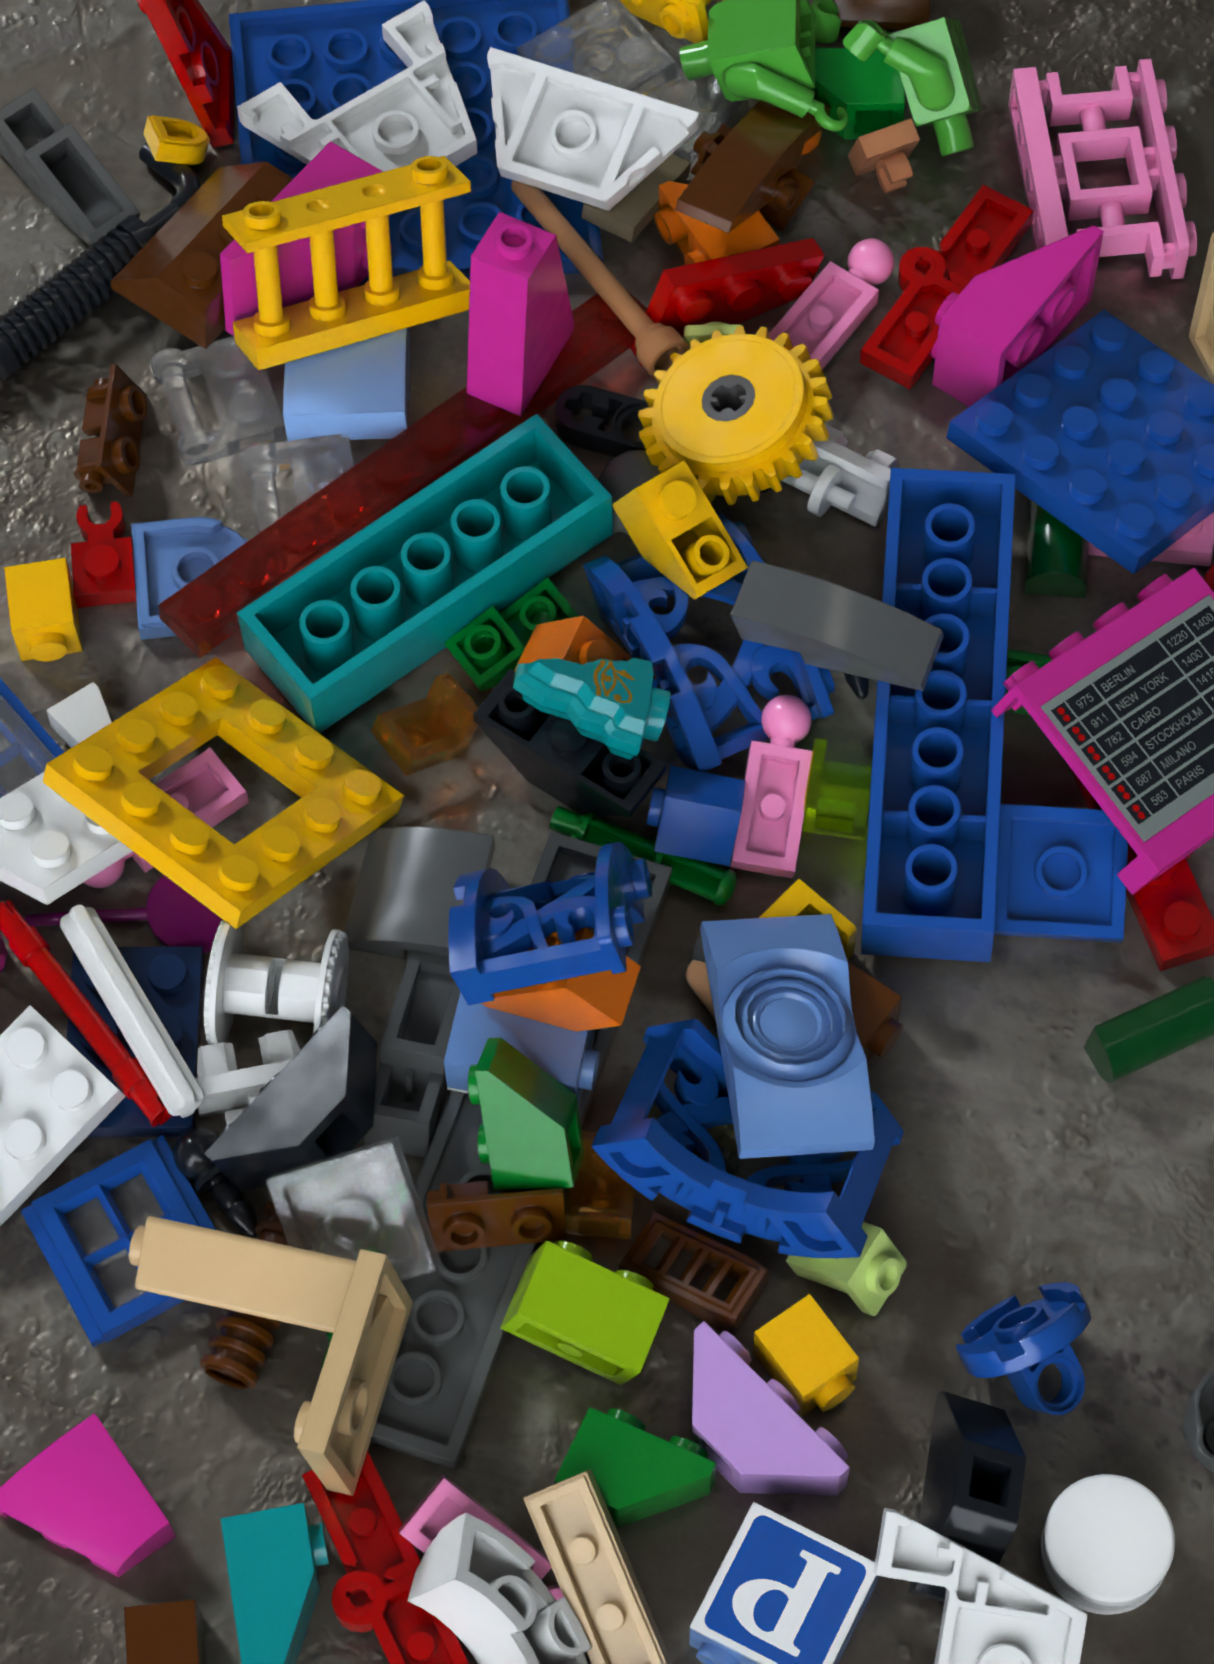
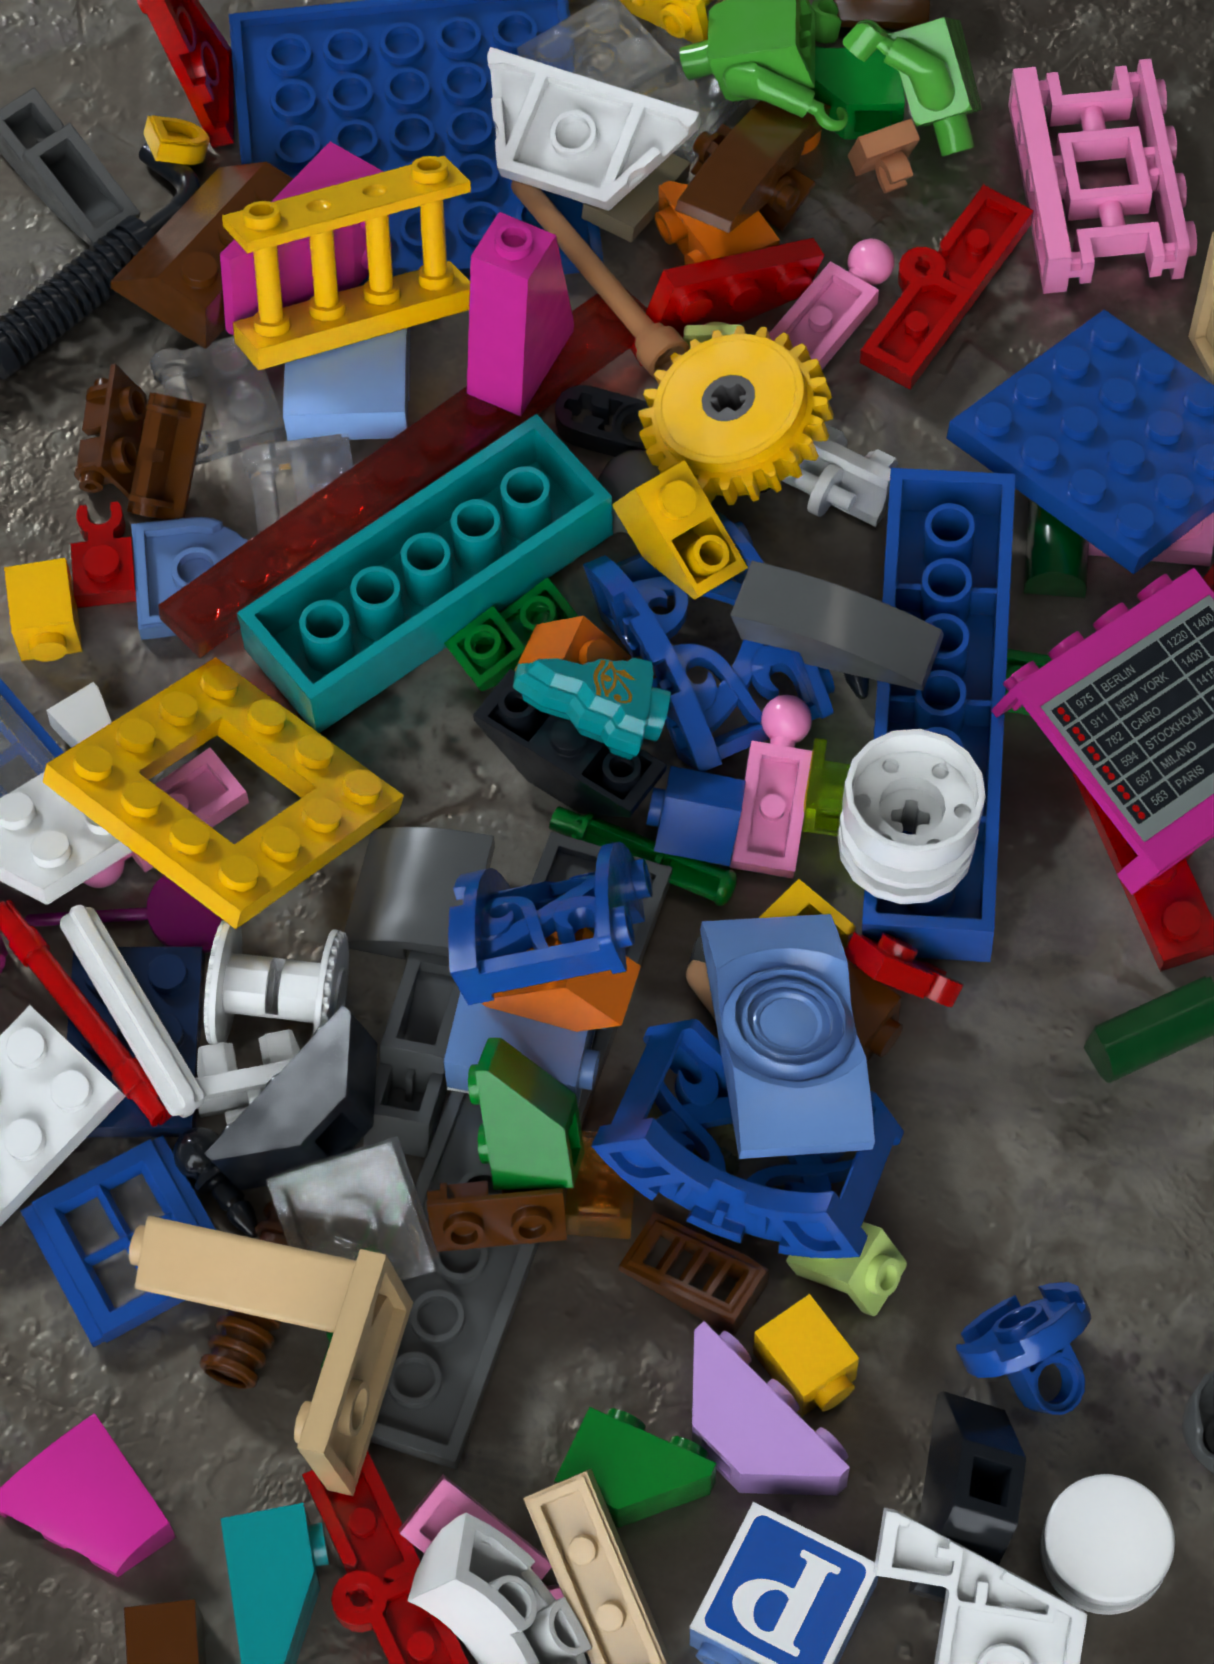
white wing [237,0,478,172] -> none
clear orange bracket [371,672,478,776] -> none
lime brick [500,1241,670,1386] -> none
dark pink slope [931,225,1104,407] -> none
blue plate [994,804,1128,943] -> none
none -> reddish brown hinge [127,392,207,520]
none -> white wheel [837,729,986,904]
none -> red plate [844,932,964,1008]

